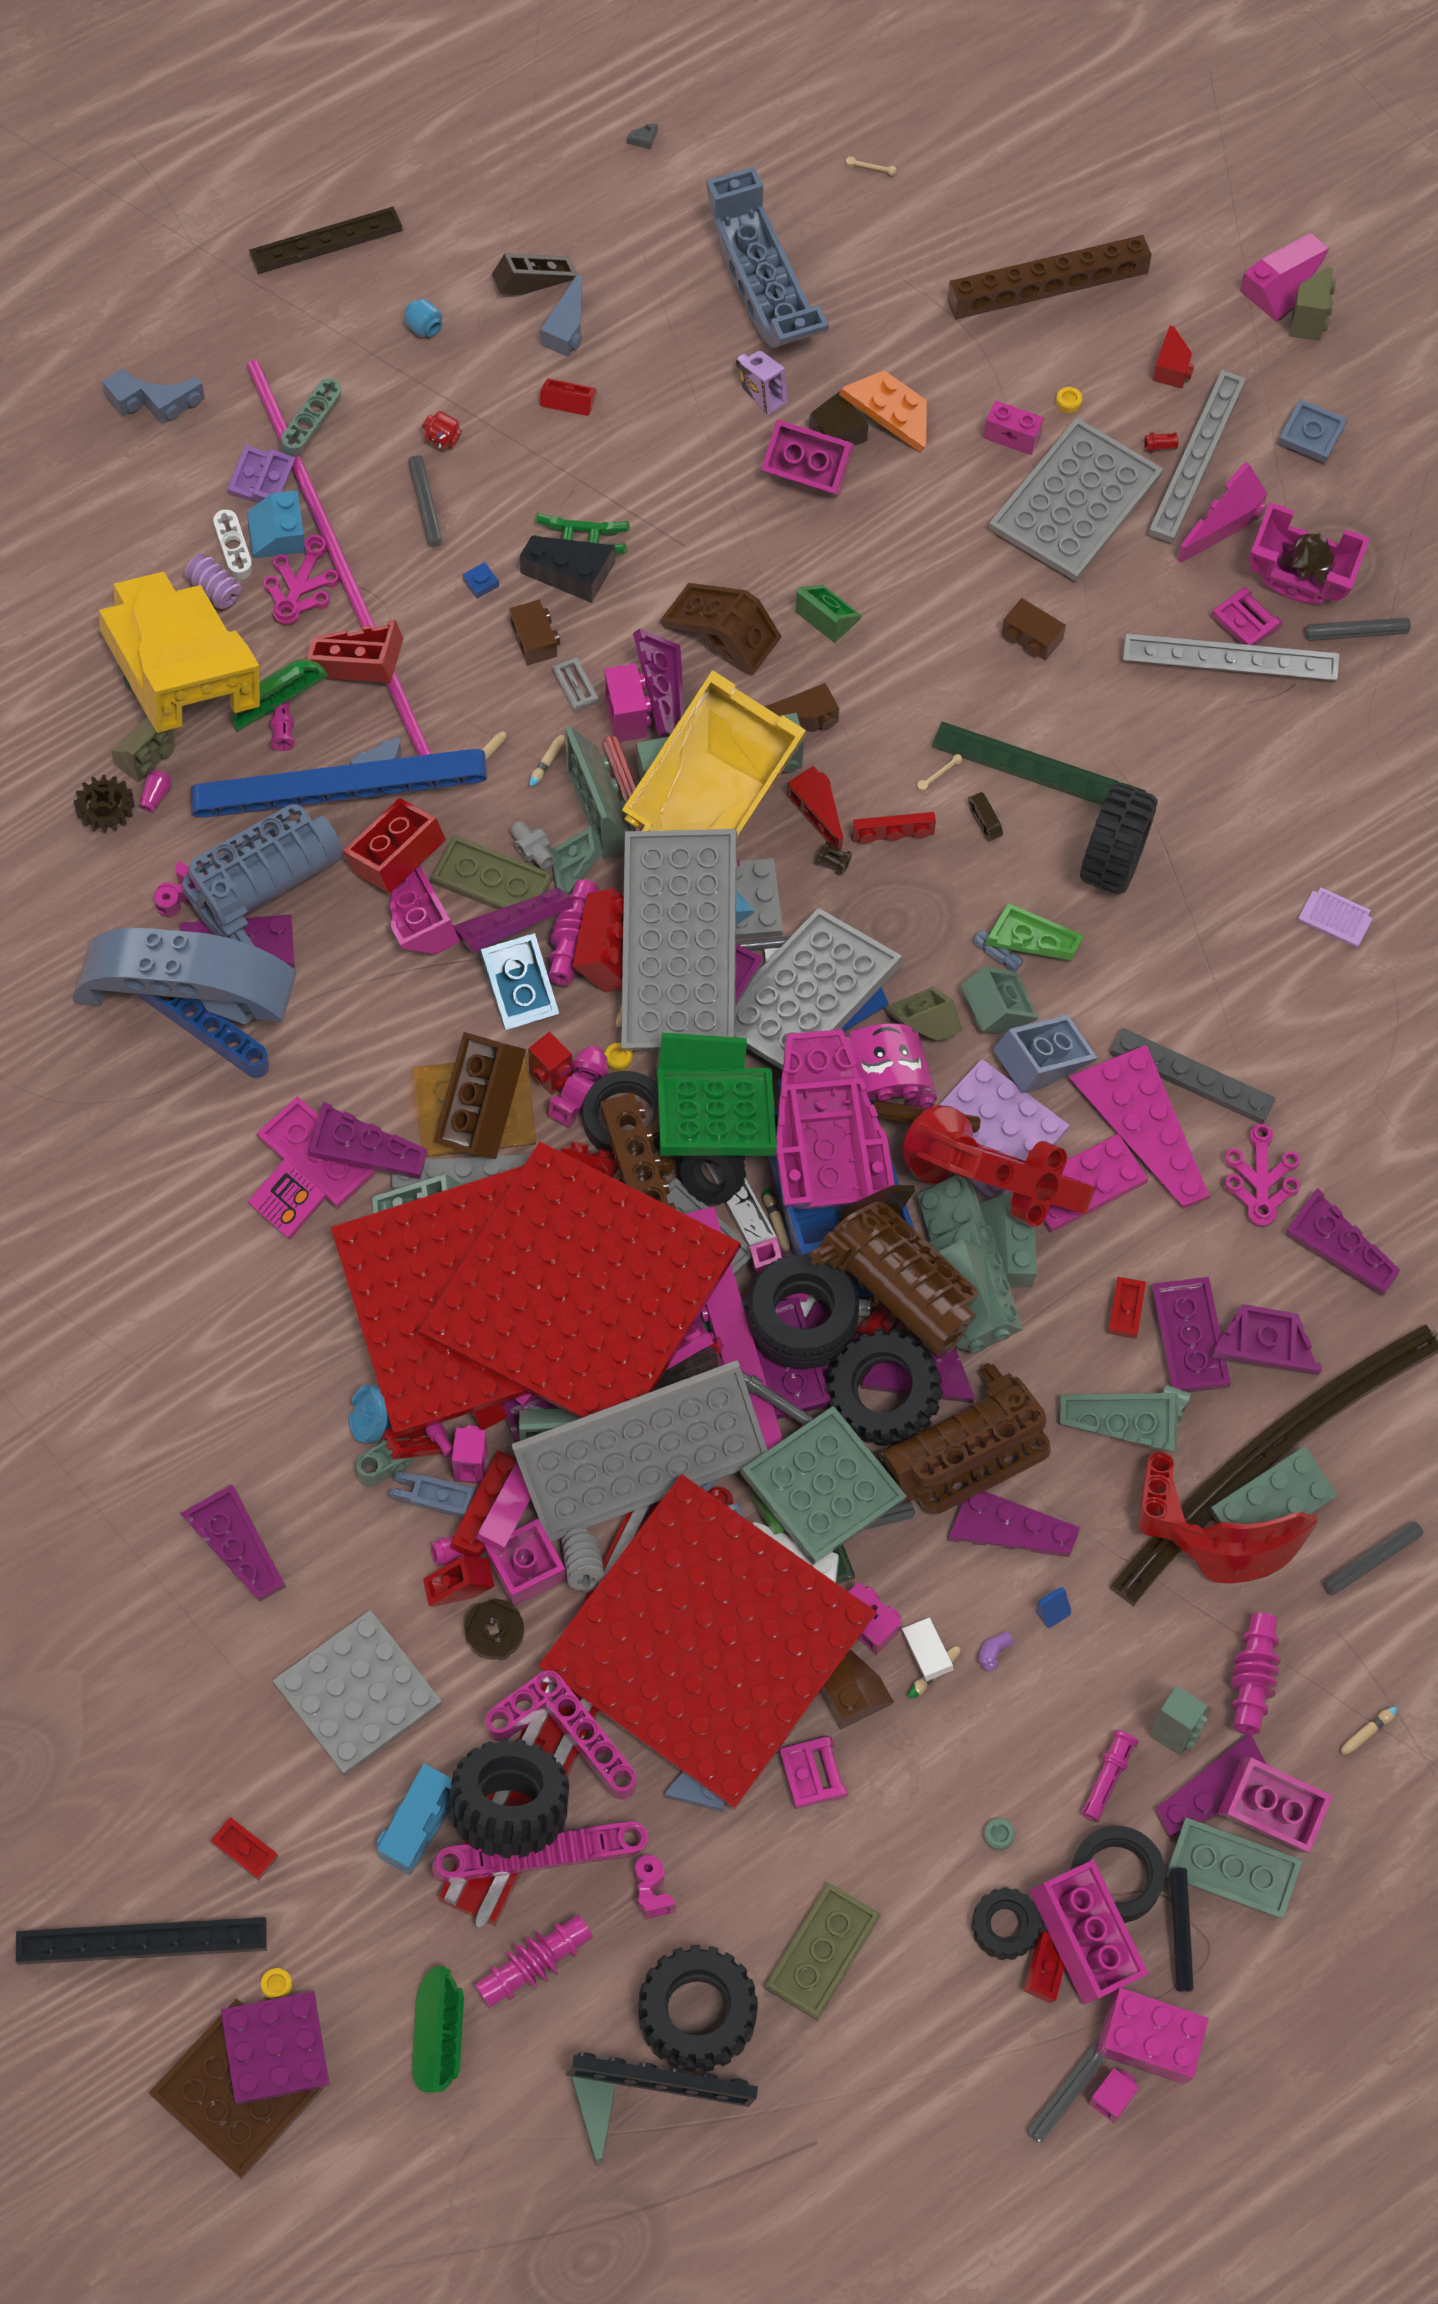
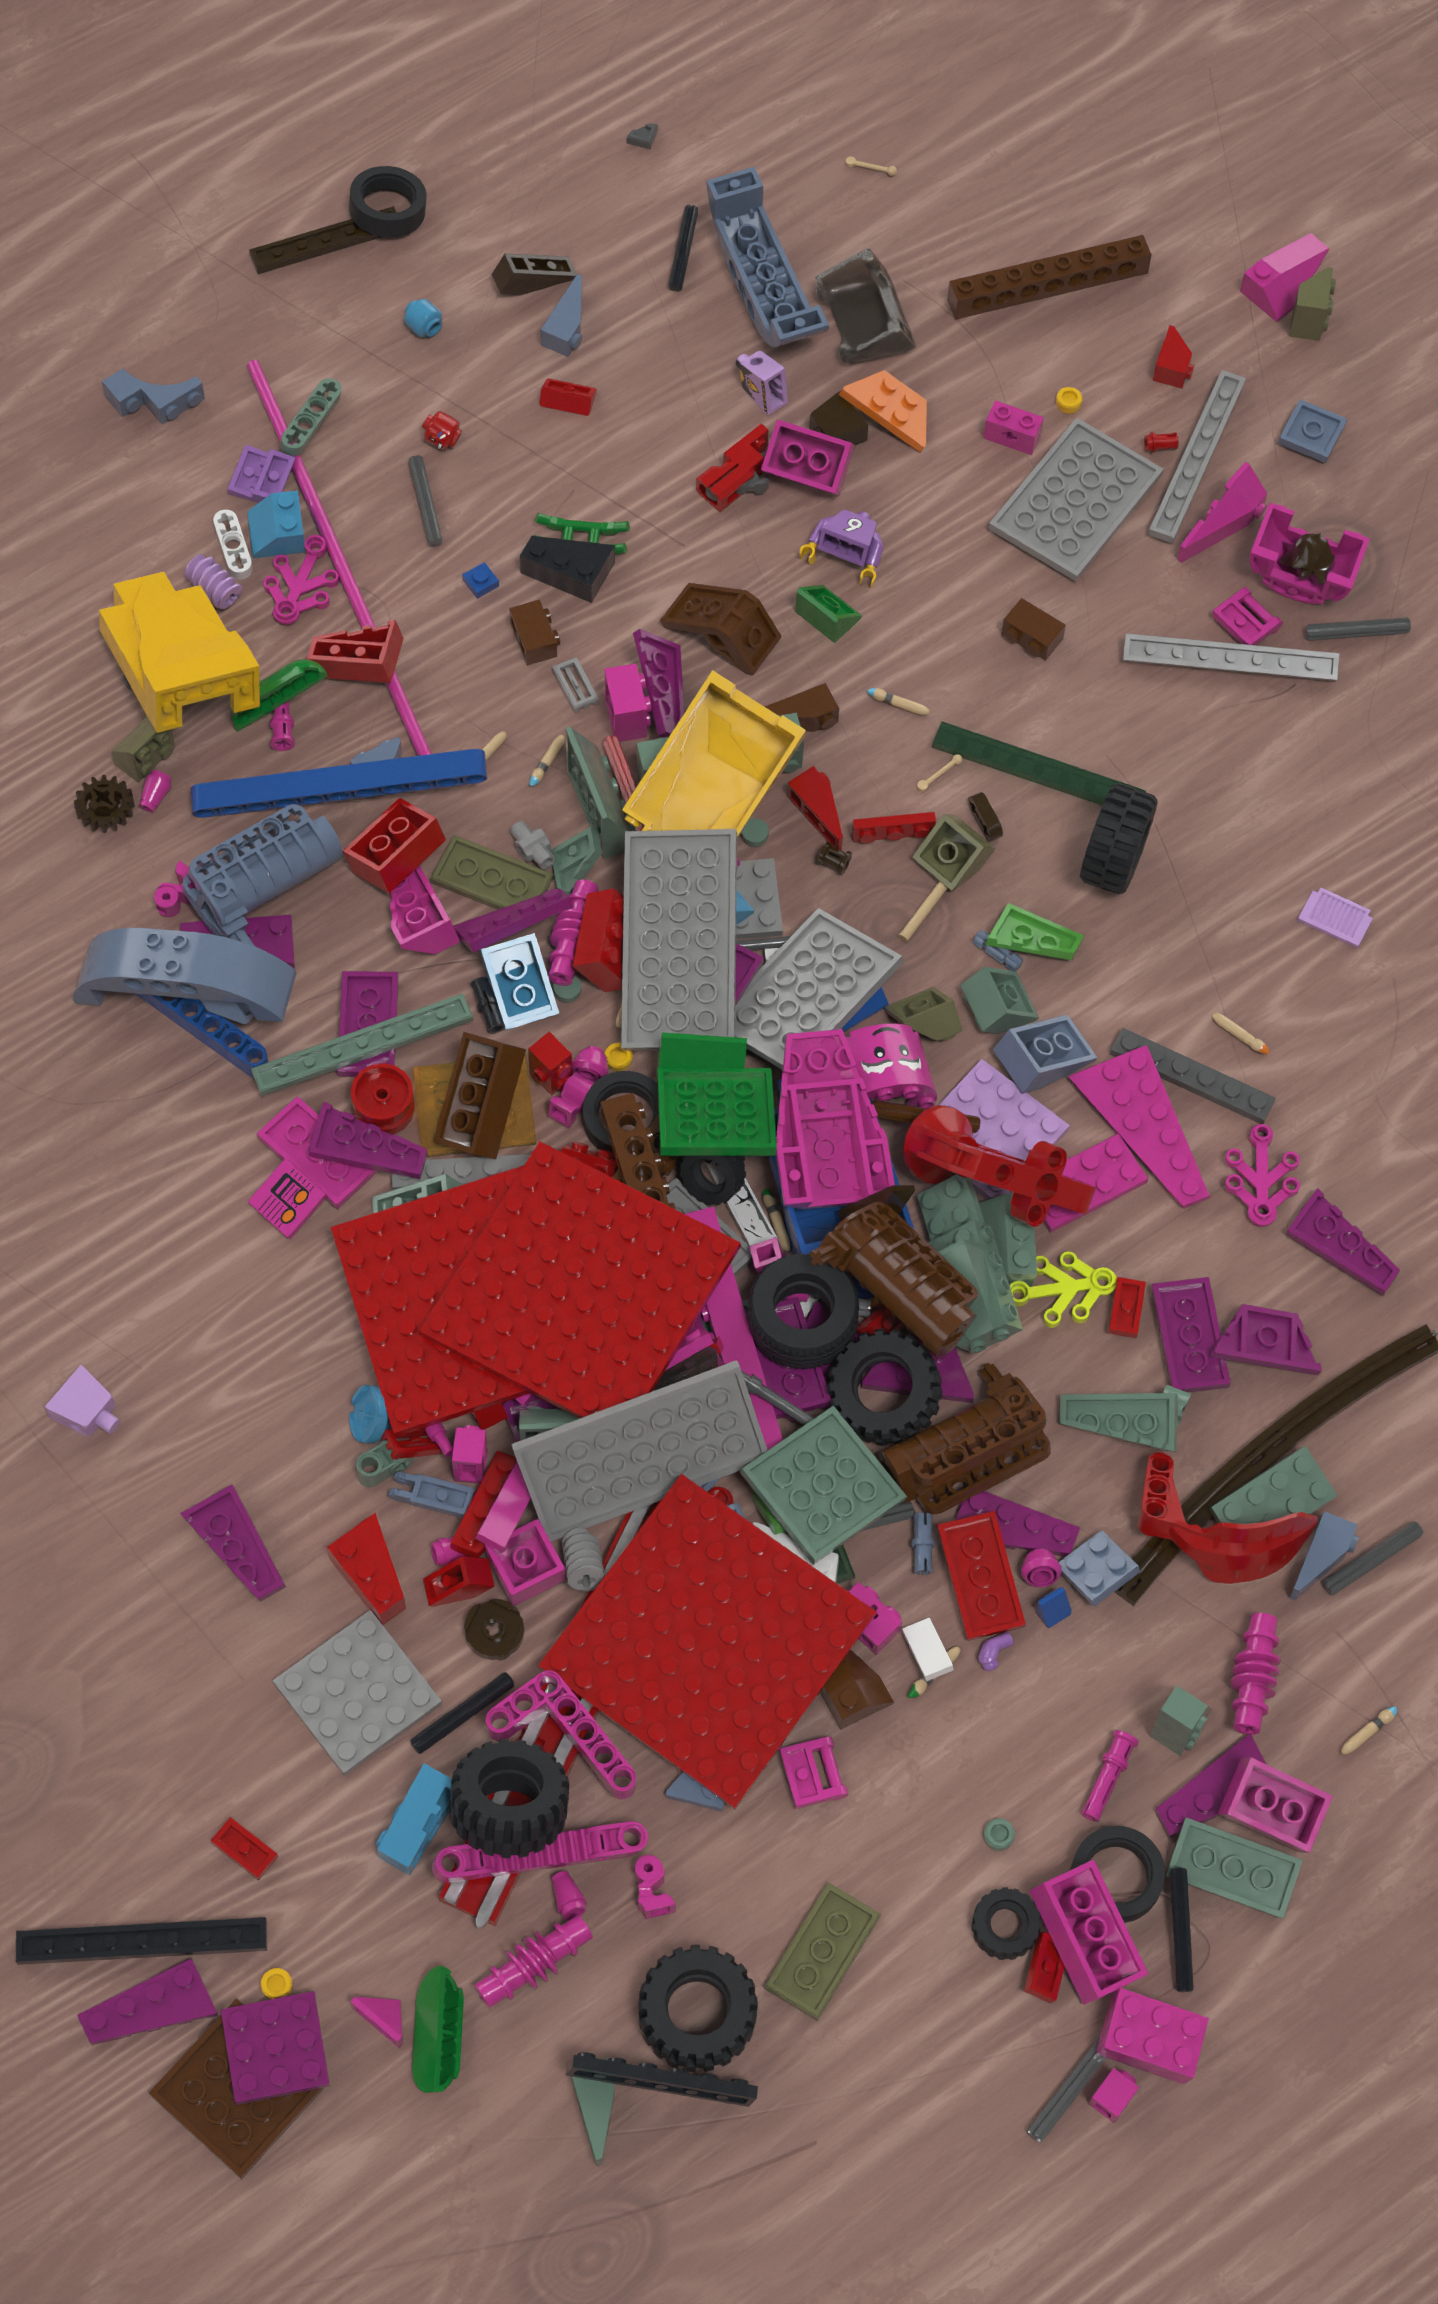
none -> lavender torso [45,1365,120,1437]
none -> magenta wing [77,1958,219,2046]
none -> sand green tile [251,993,473,1096]
none -> red wedge [327,1513,406,1625]
none -> magenta plate [337,971,399,1077]
none -> black tyre [349,166,427,237]
none -> red wheel [350,1063,415,1135]
none -> dark pink slope [350,1997,403,2048]
none -> black axle [410,1672,514,1754]
none -> black pin [471,977,505,1034]
none -> dark pink cone [552,1871,587,1920]
none -> sand green tile [553,976,581,1003]
none -> black axle [669,204,698,292]
none -> red plate [696,423,769,512]
none -> sand green tile [741,818,769,847]
none -> medium lavender torso [800,510,883,588]
none -> clear smoke windscreen [815,248,916,365]
none -> tan piece [867,688,930,715]
none -> tan bar [898,881,948,942]
none -> sand blue pin [911,1513,935,1575]
none -> olive slope [912,814,996,891]
none -> red plate [937,1511,1026,1641]
none -> neon yellow plant [1010,1251,1117,1328]
none -> dark pink cone [1021,1549,1062,1587]
none -> sand blue plate [1059,1530,1140,1607]
none -> tan piece [1212,1013,1269,1055]
none -> sand blue slope [1290,1511,1359,1600]

